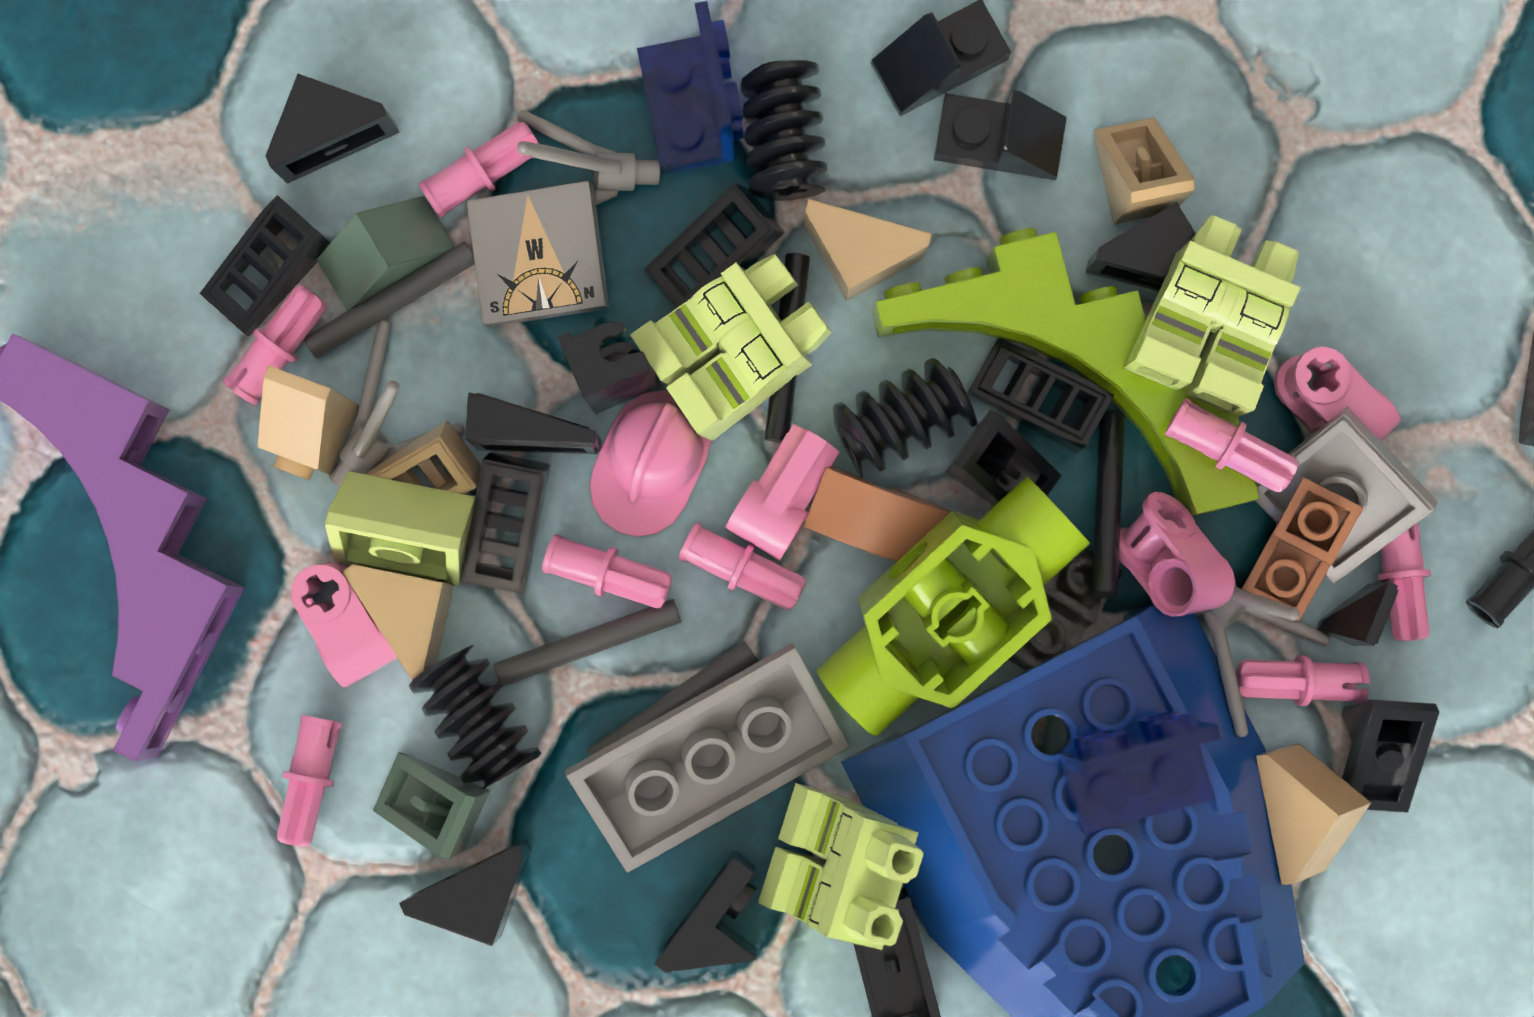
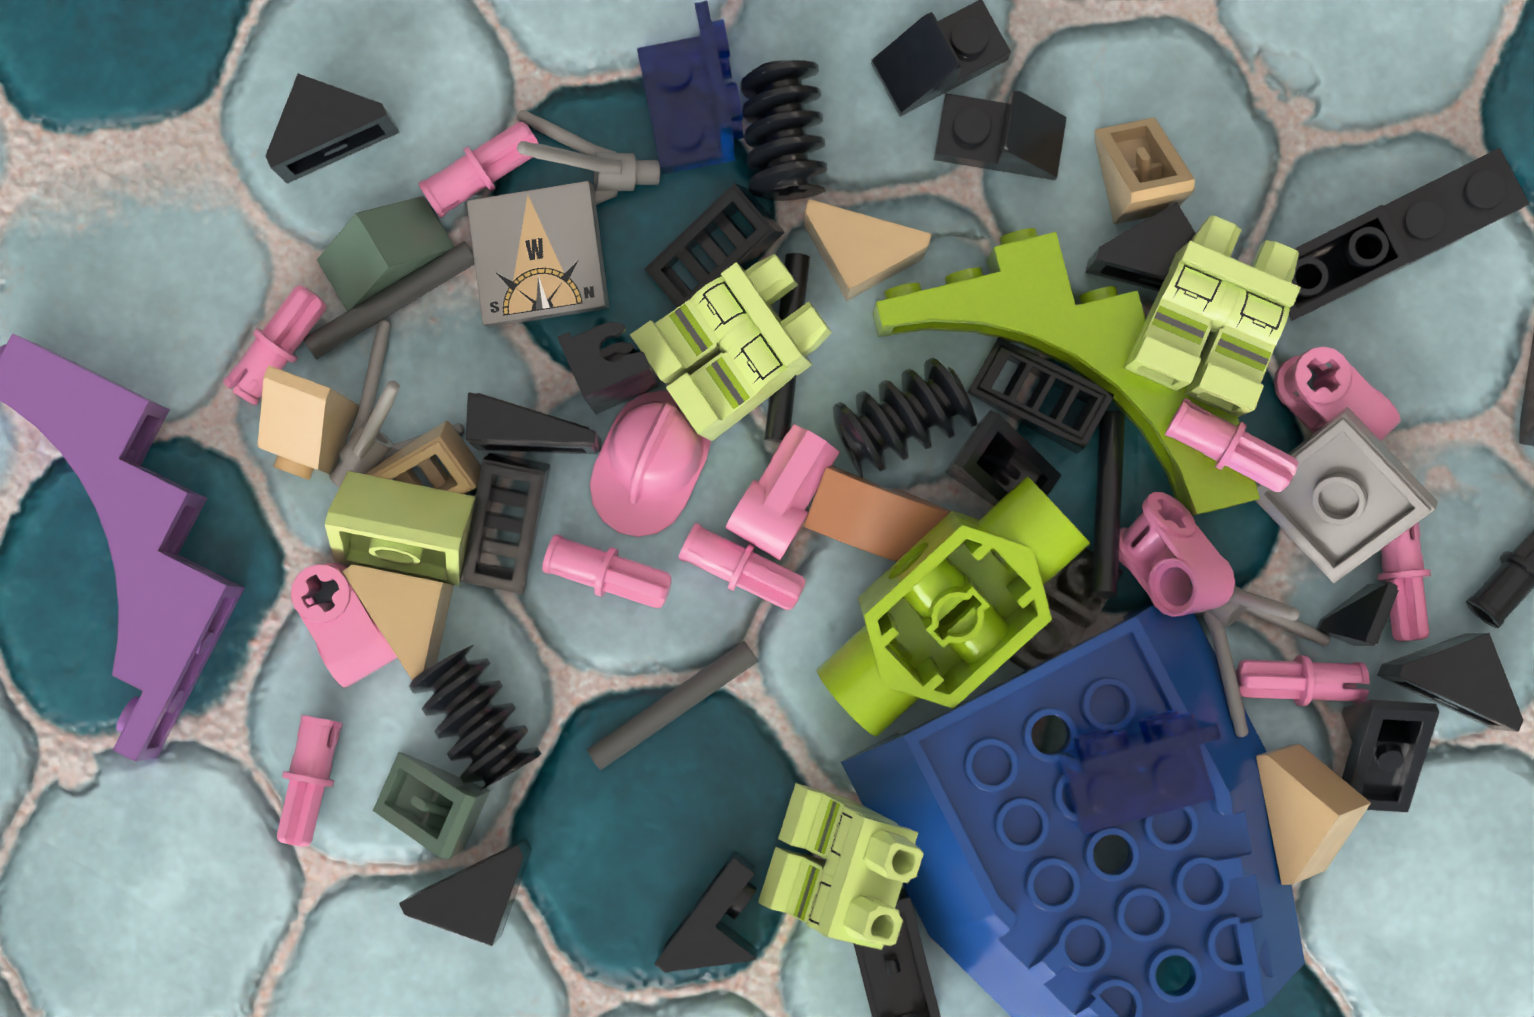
black slope [199,195,330,337] -> none
dark grey bar [494,599,682,687] -> none
light grey slope [565,643,850,873] -> none
nougat slope [1242,477,1364,621] -> none
none -> black slope [1289,147,1529,321]
none -> black slope [1377,633,1524,732]

